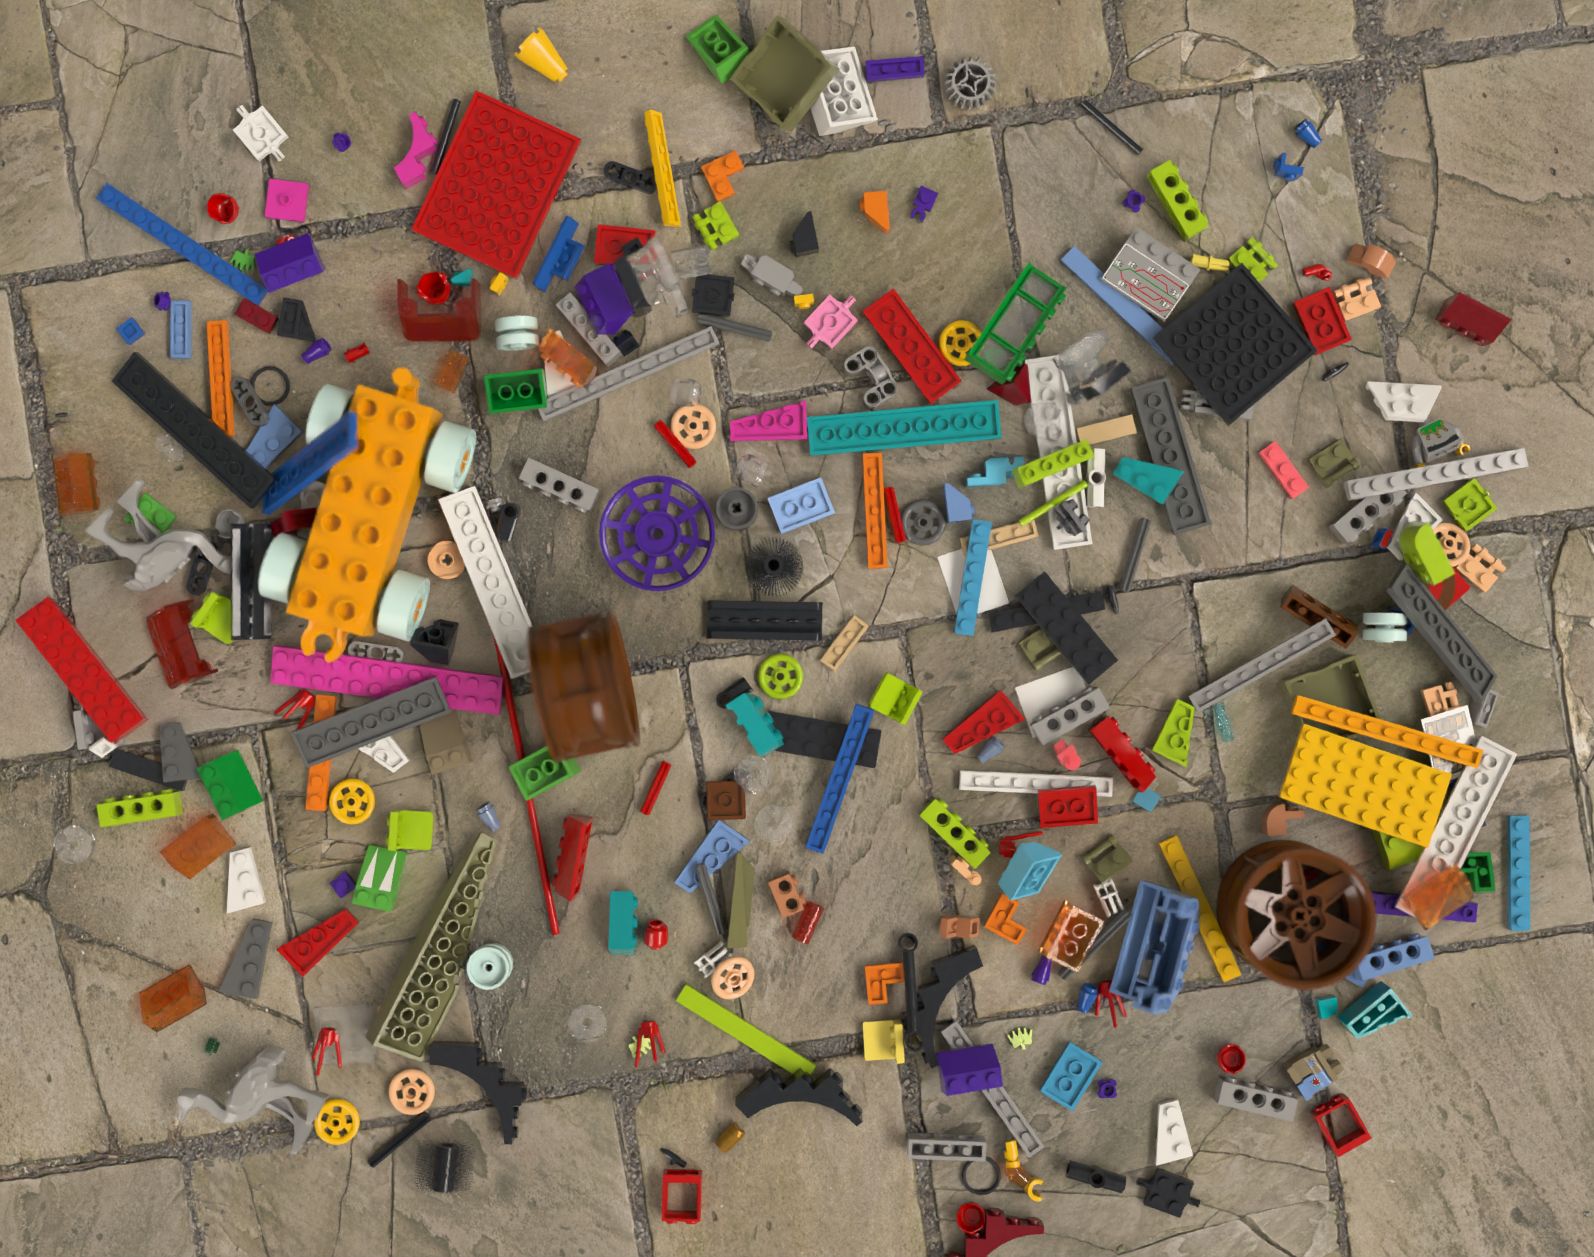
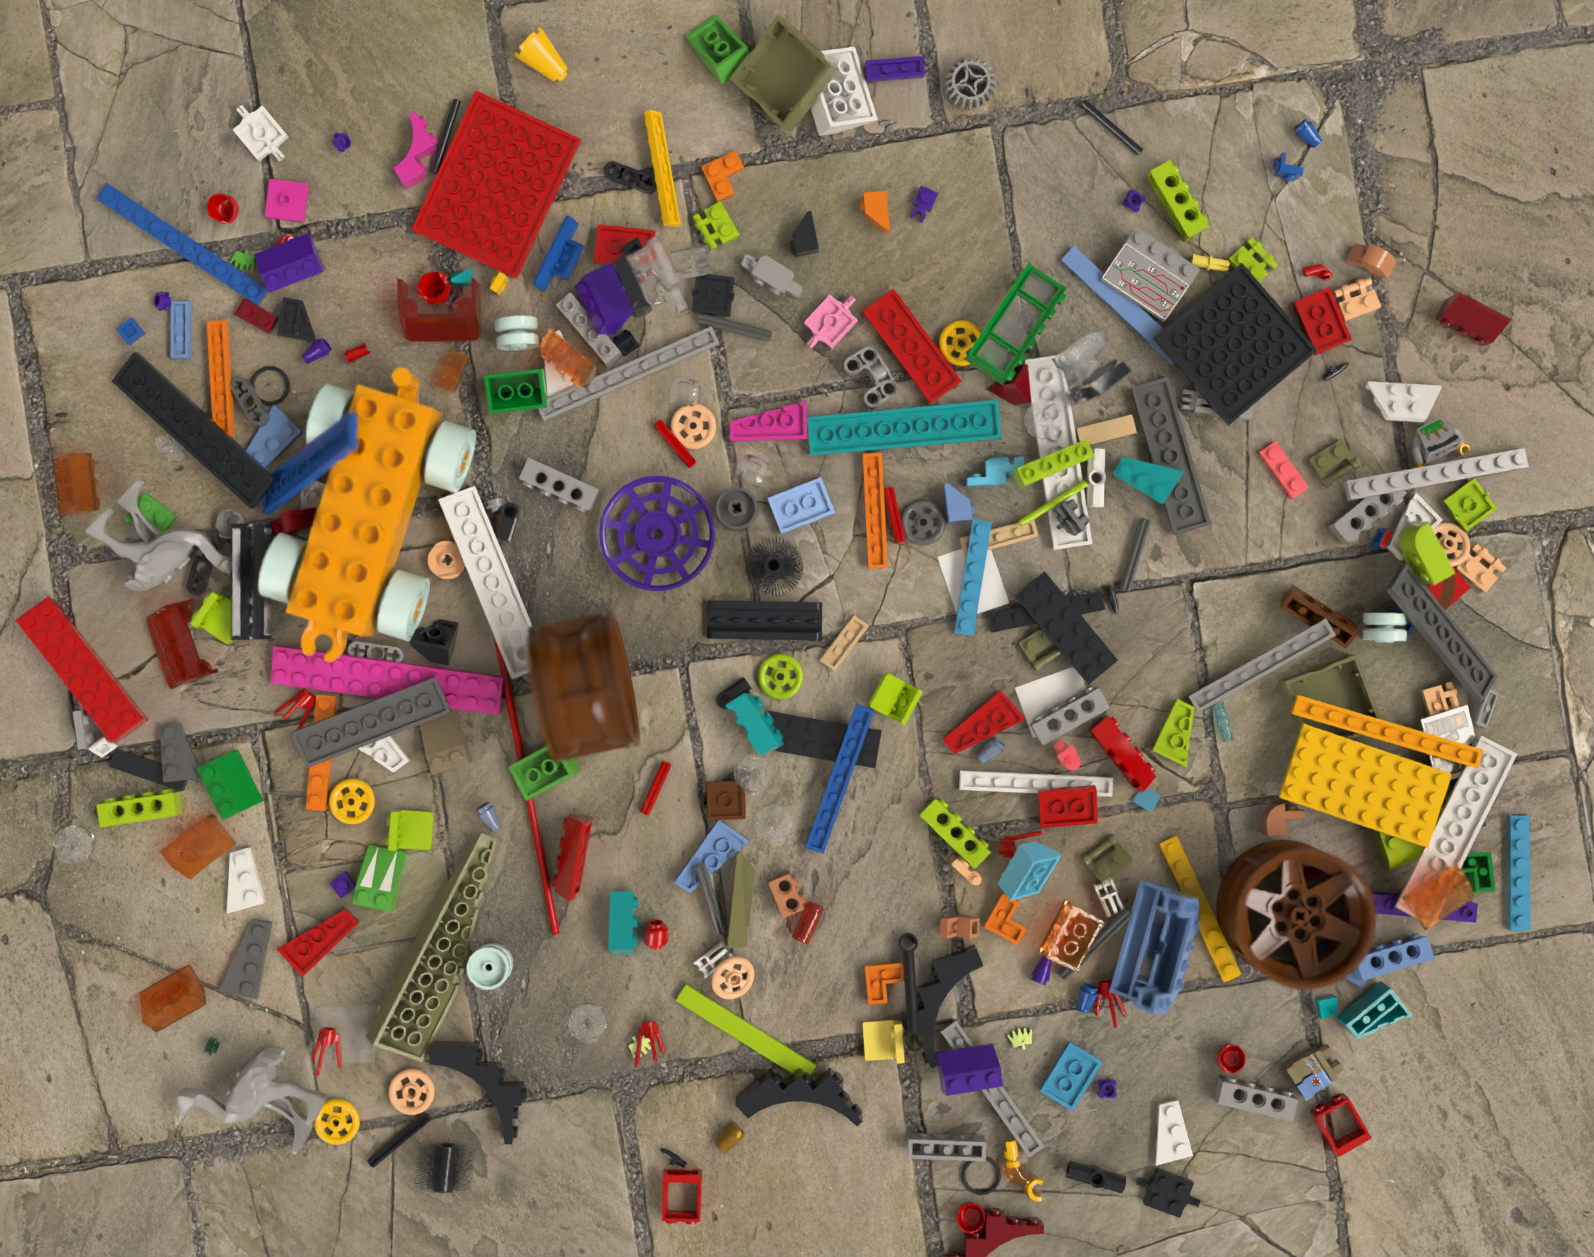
yellow plate [794,294,814,309] -> none

